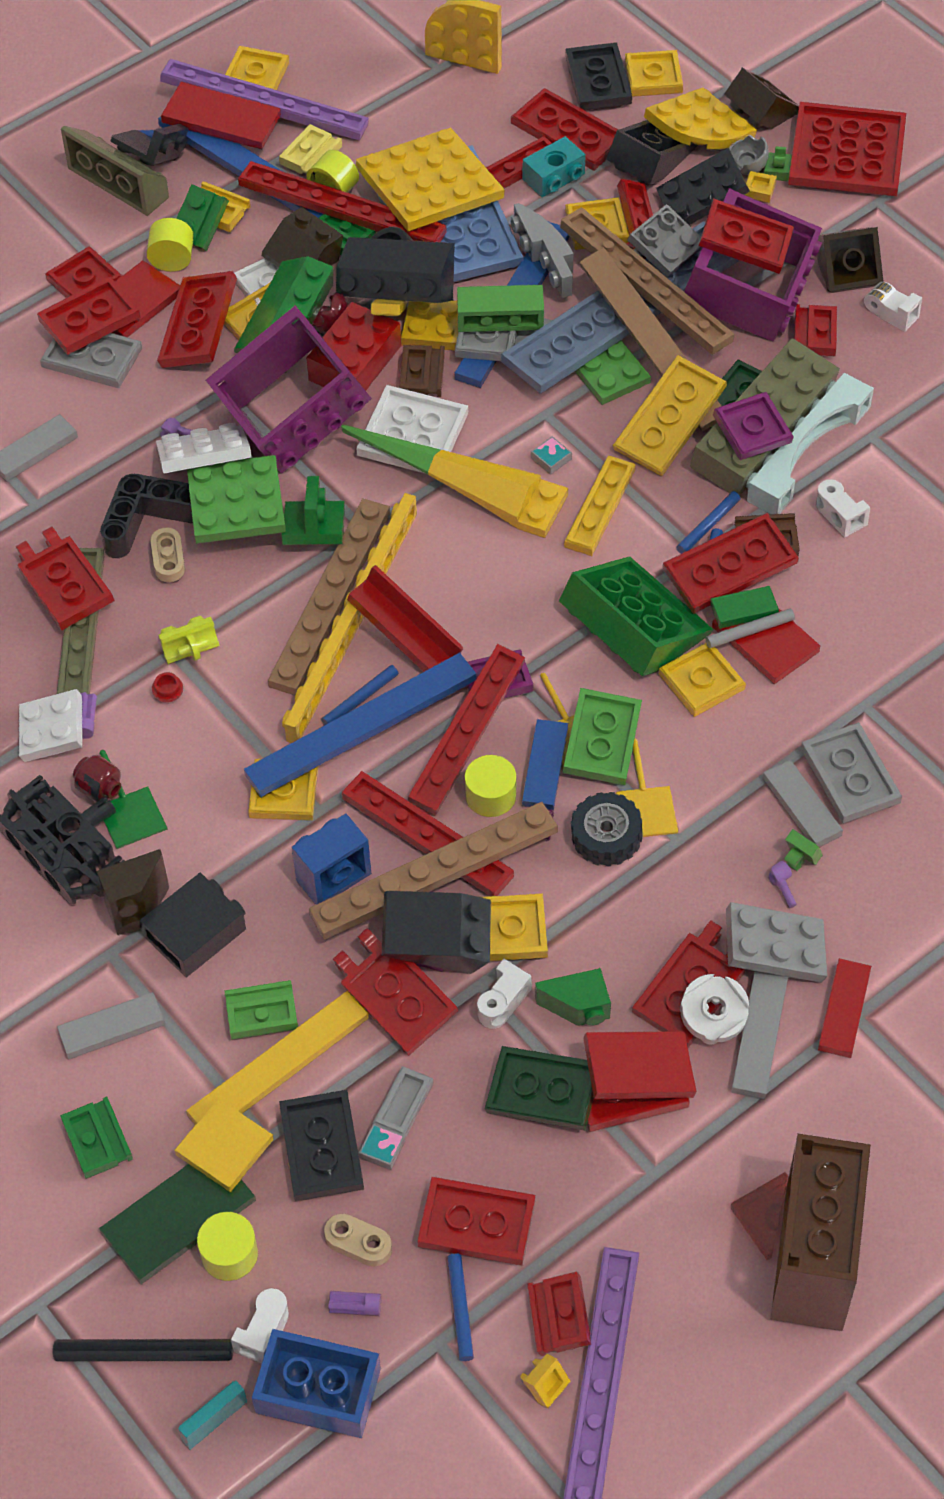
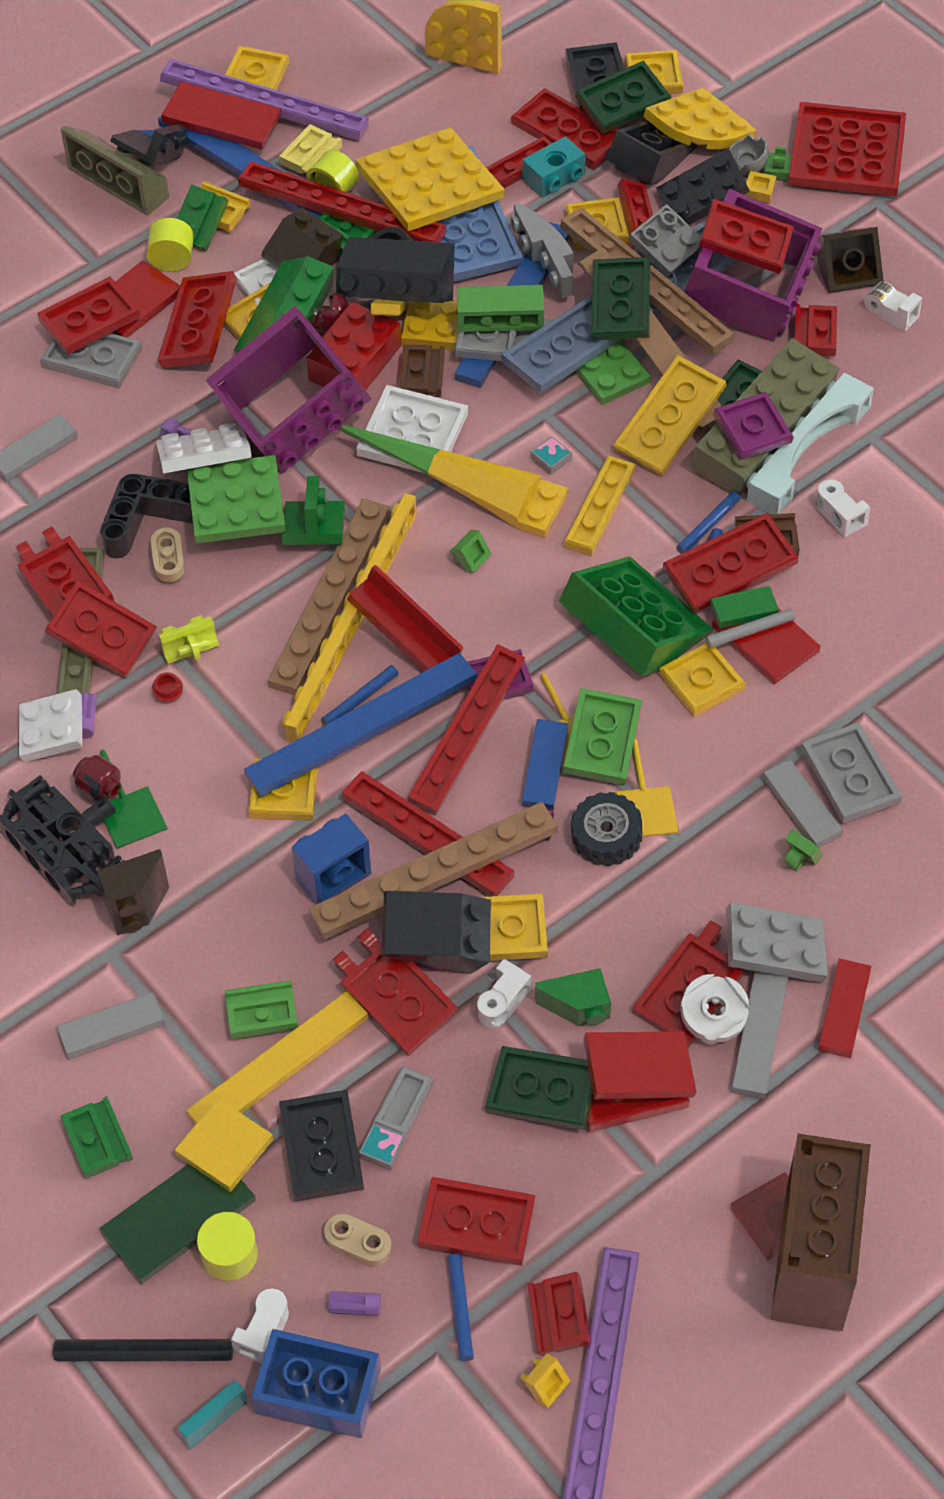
red tile [45,246,123,298] -> none
black brick [140,872,246,978] -> none
neon yellow piece [465,755,516,817] -> none
dark brown slope [724,67,799,129] -> none
medium lavender hand [769,861,797,908] -> none
none -> red tile [45,580,157,679]
none -> bright green tile [450,530,491,573]
none -> dark green tile [575,60,671,134]
none -> dark green tile [591,257,651,340]

